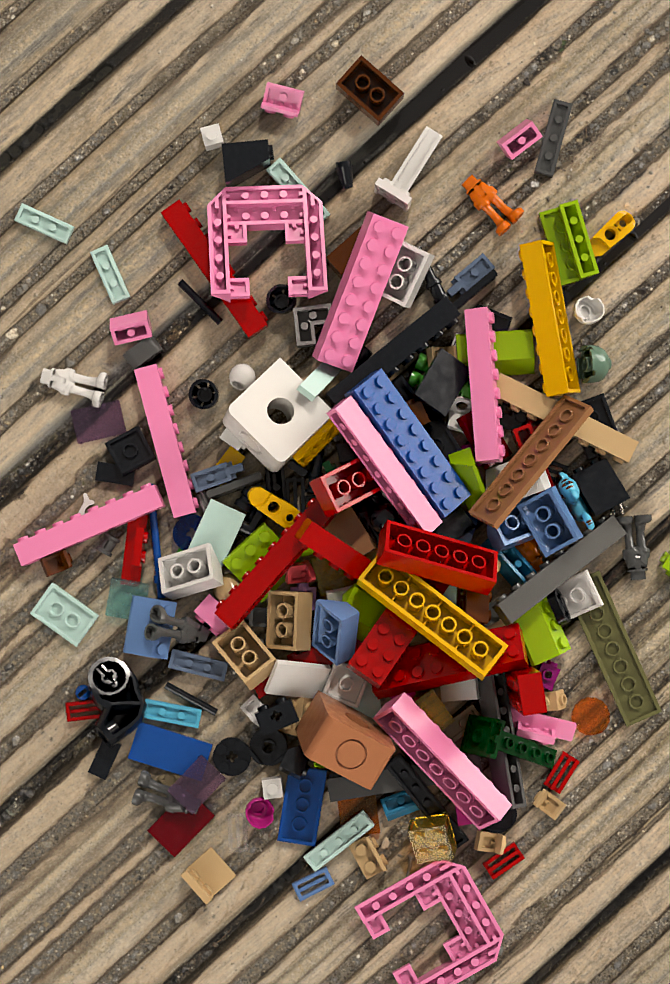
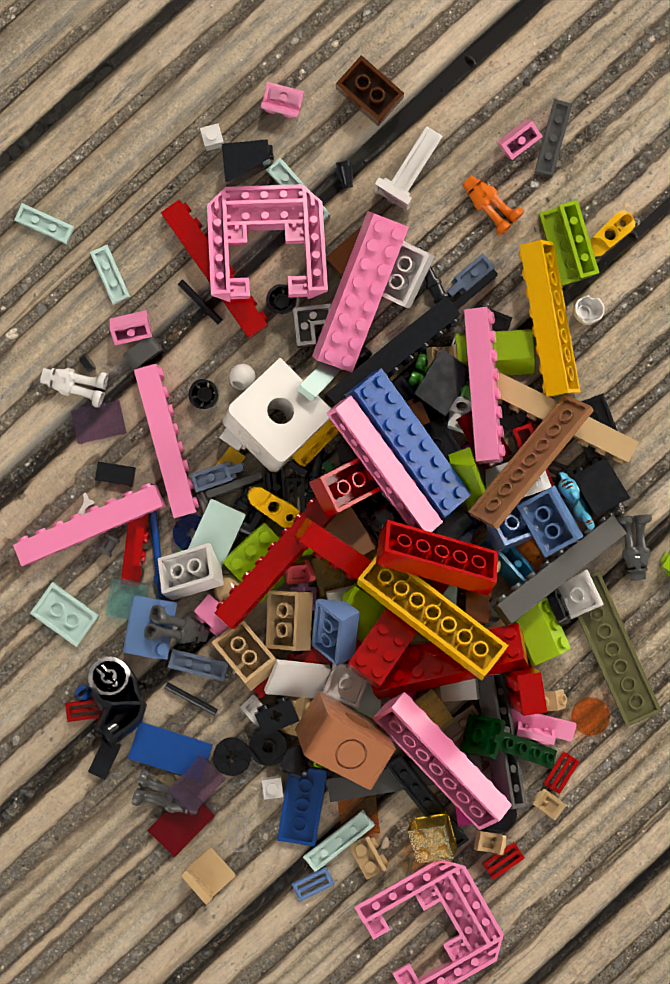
reddish brown bracket [40,549,73,577] -> none
black plate [105,425,156,477] -> none
medium azure tile [144,698,202,728] -> none
dark grey bracket [245,607,267,627] -> none
dark pink hair [245,797,274,829] -> none
dark azure slope [380,790,420,821] -> none
magenta brick [538,660,561,691] -> none
sand green cylinder [577,345,612,383] -> none
none -> black tile [79,353,96,373]

